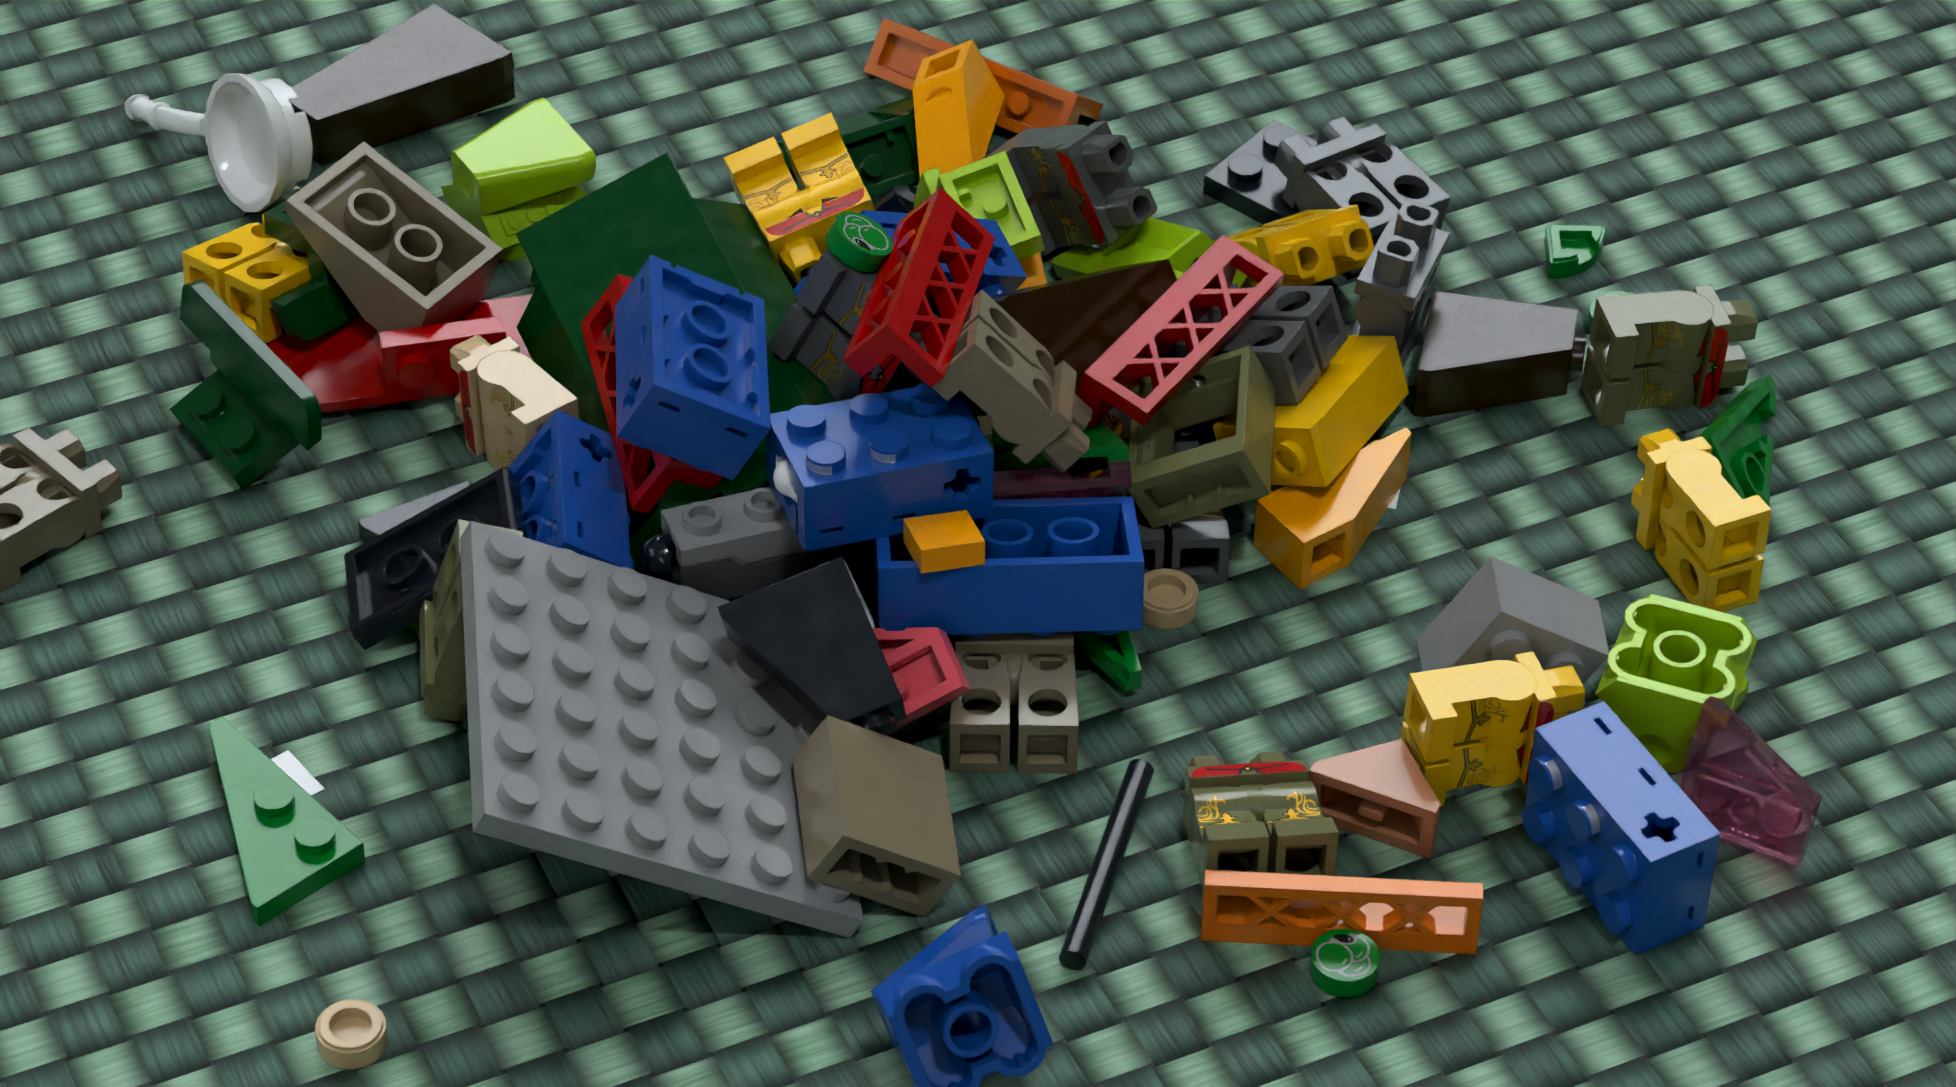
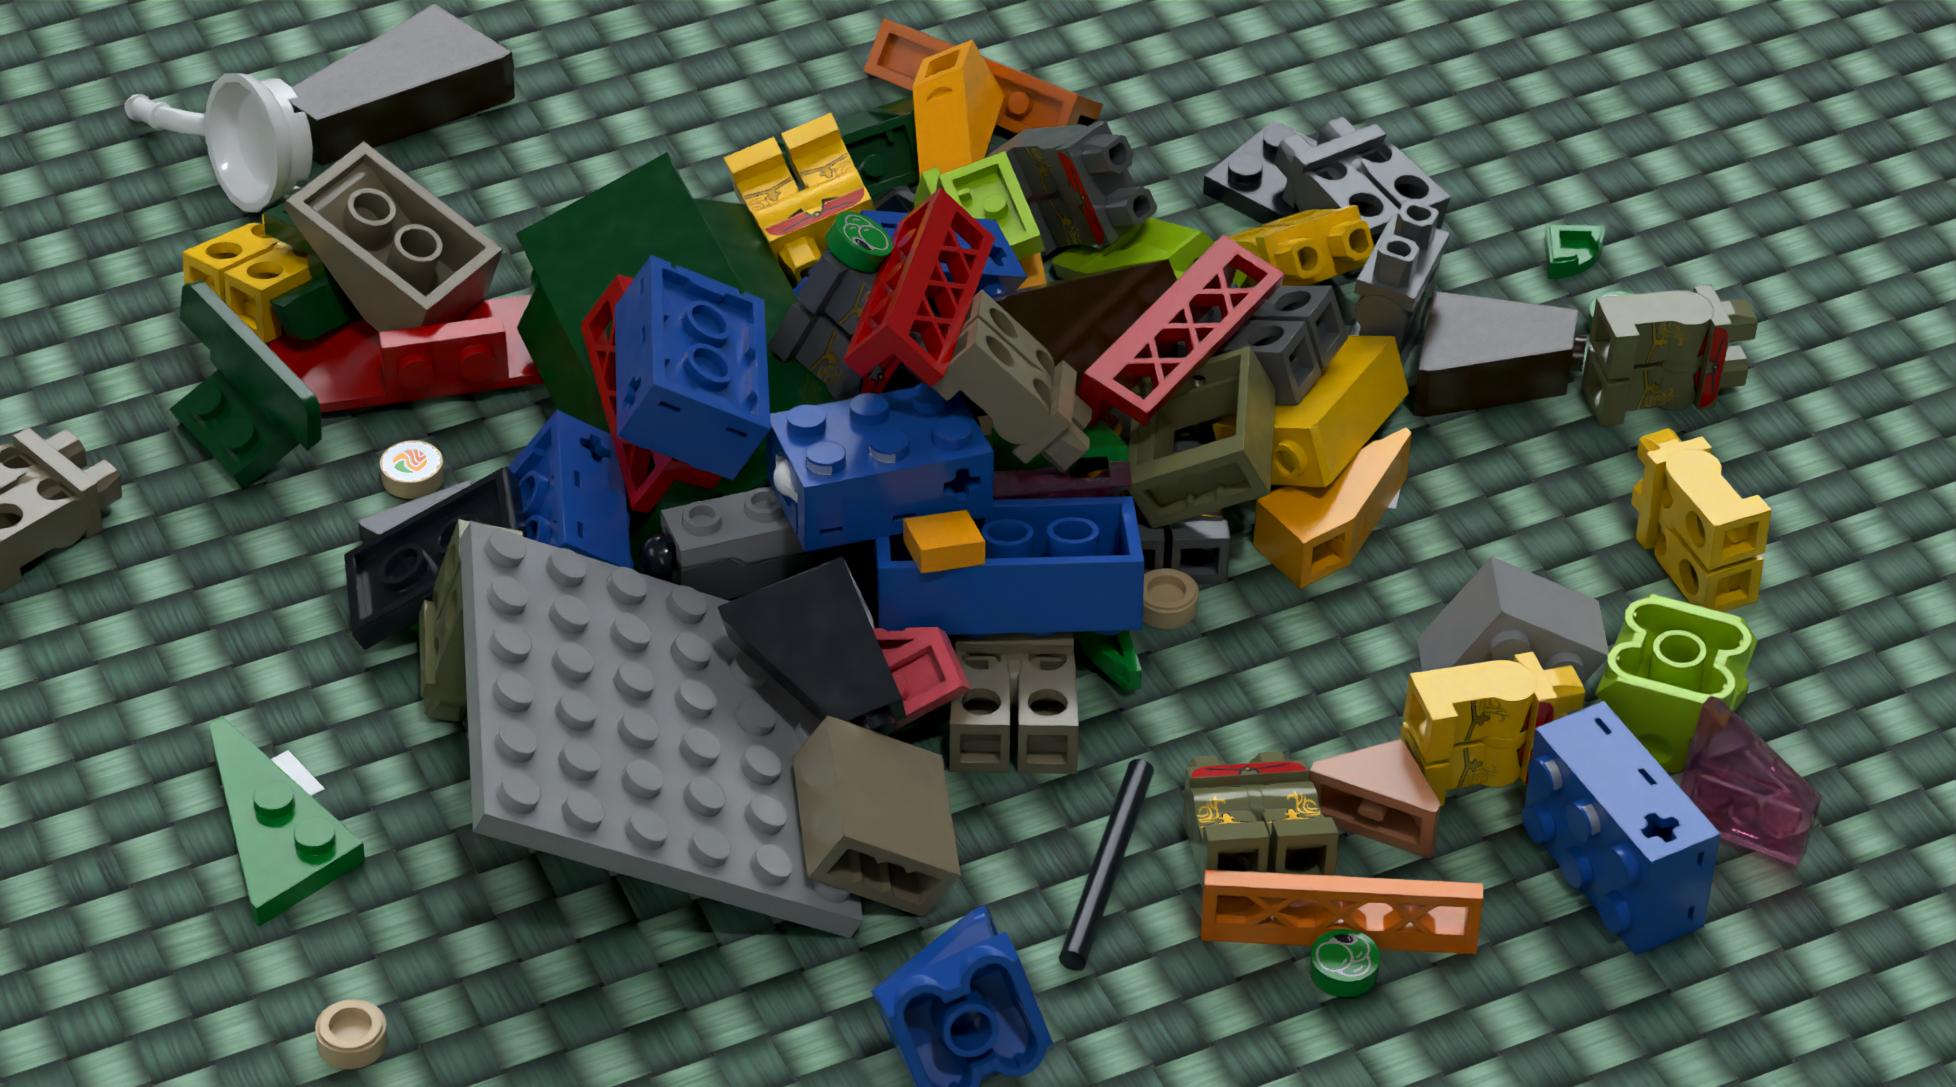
lime piece [441,97,596,261] -> none
tan hips [449,335,579,470] -> none
green wing [1698,374,1776,506] -> none
none -> tile [380,440,444,499]

